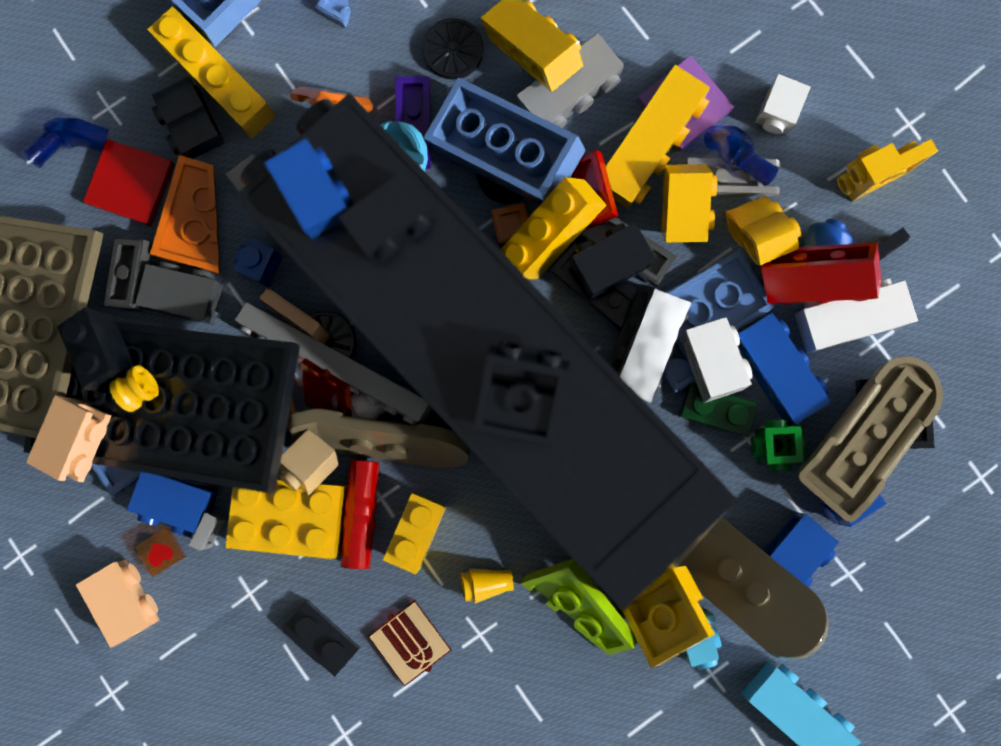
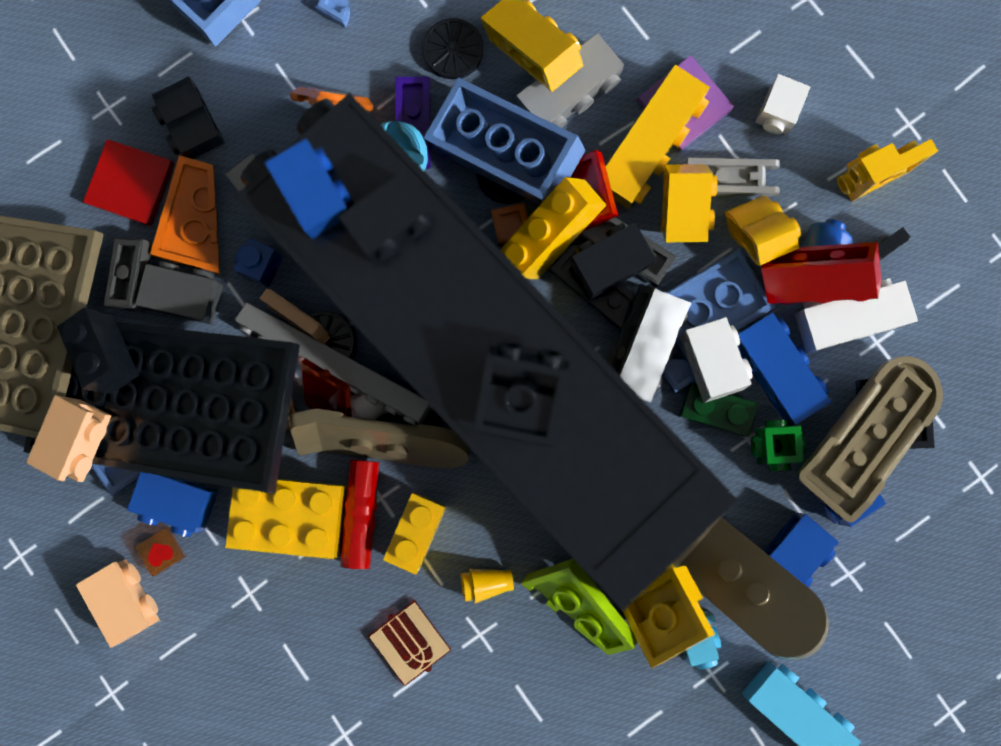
clear blue arm [22,118,109,168] -> none
yellow wheel [110,365,159,412] -> none
yellow brick [147,6,276,139] -> none
light grey tile [189,511,226,551] -> none
tan brick [280,429,339,496] -> none
black plate [282,600,360,677] -> none
clear blue arm [704,125,779,186] -> none

